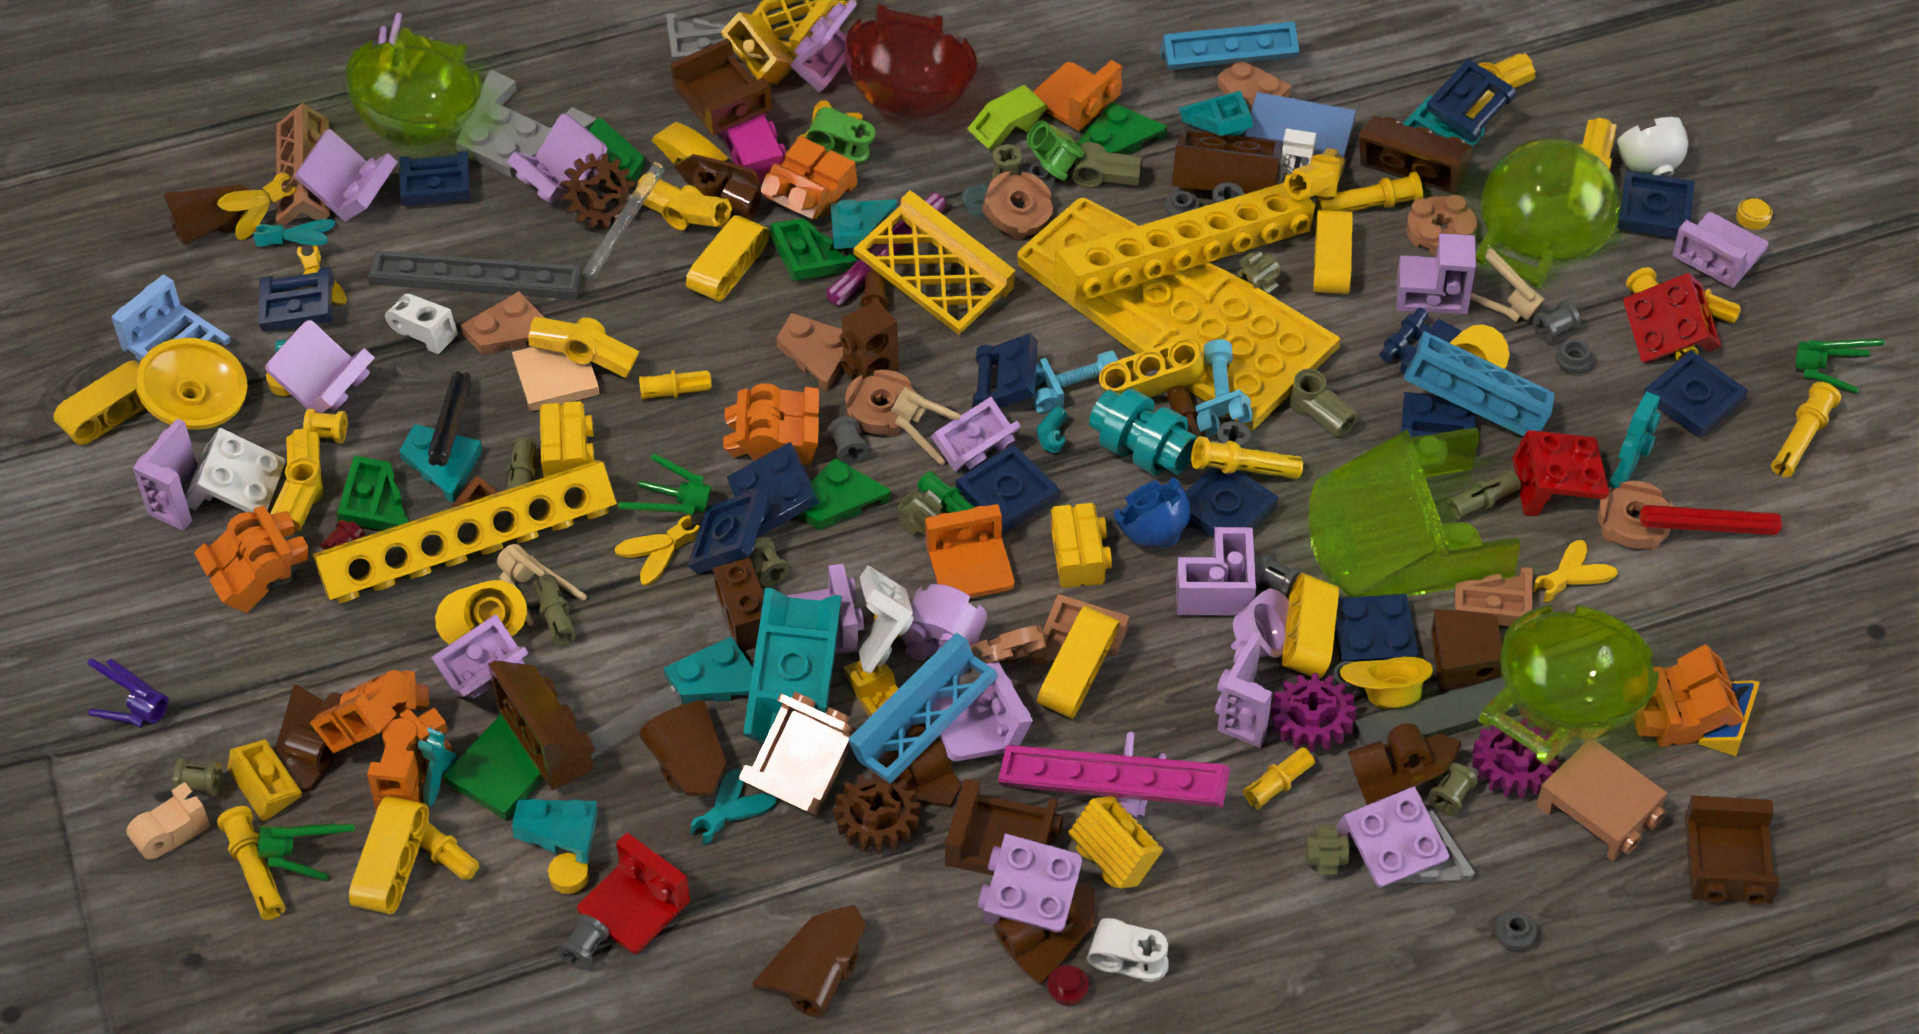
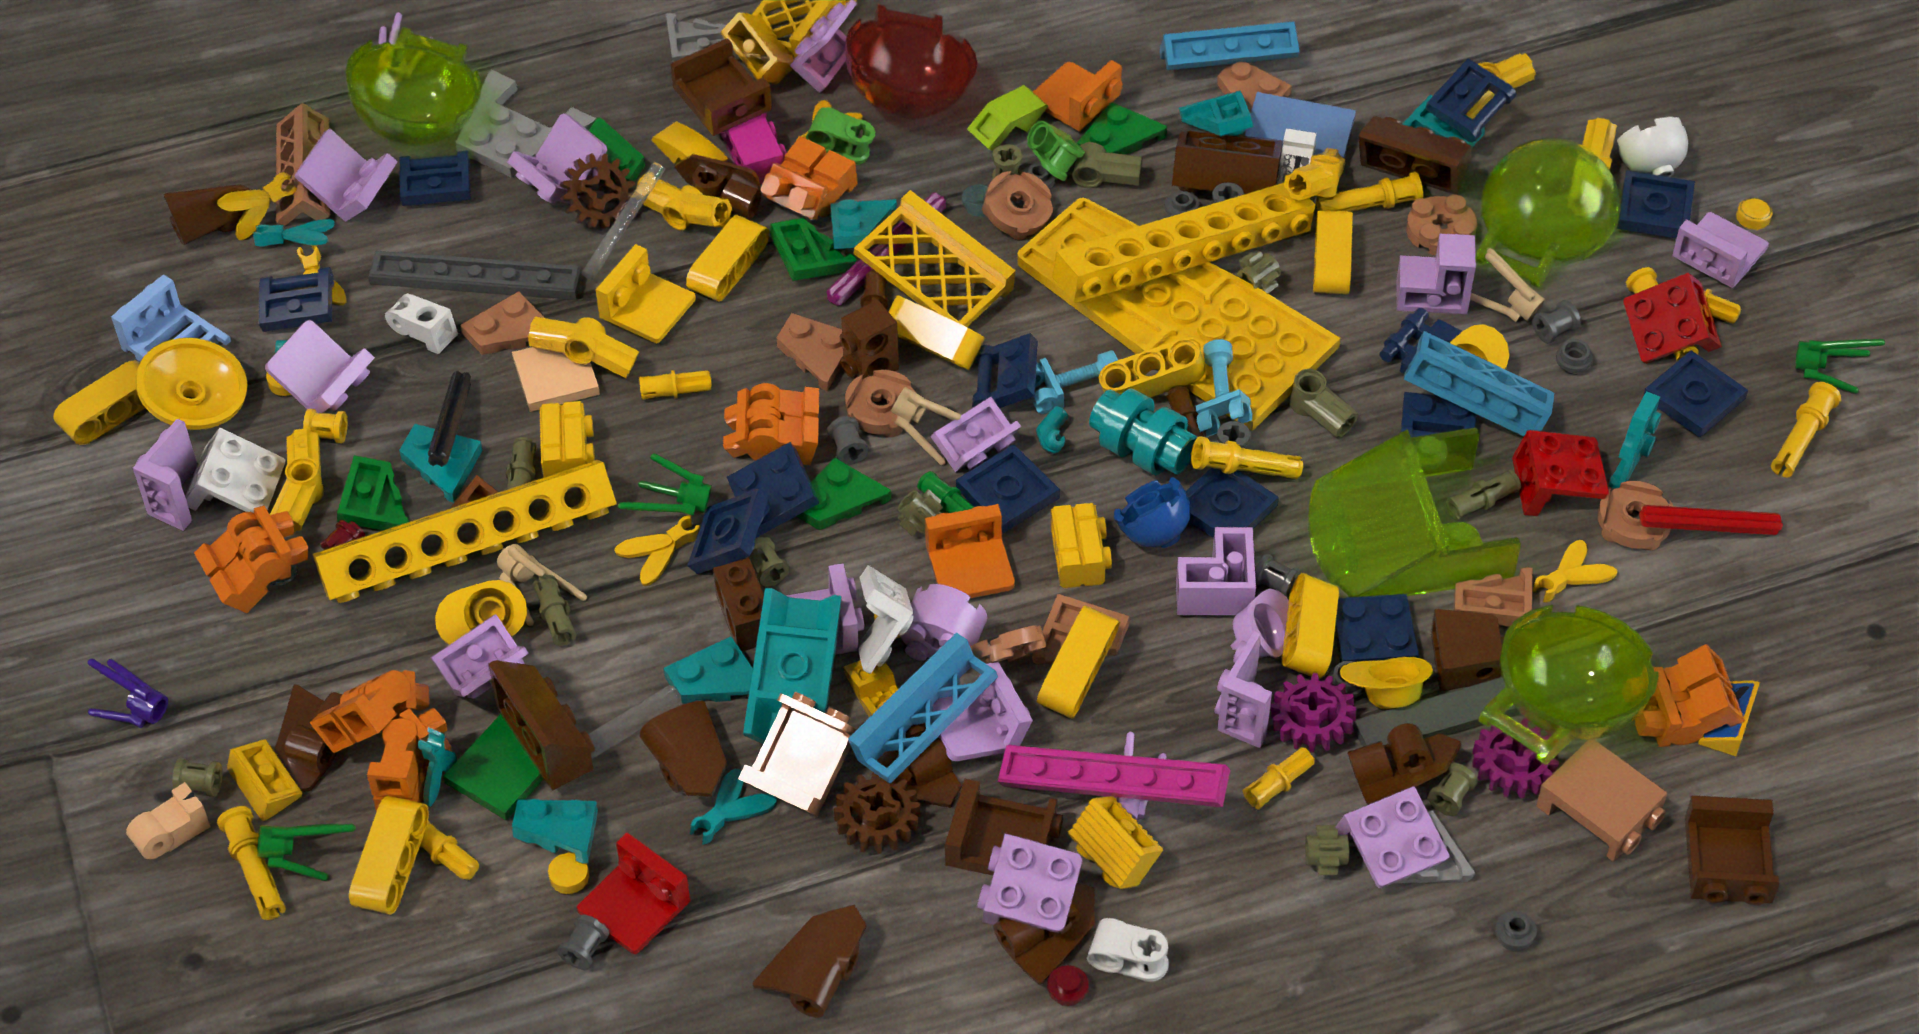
none -> yellow bracket [595,244,696,344]
none -> beam [888,295,985,370]

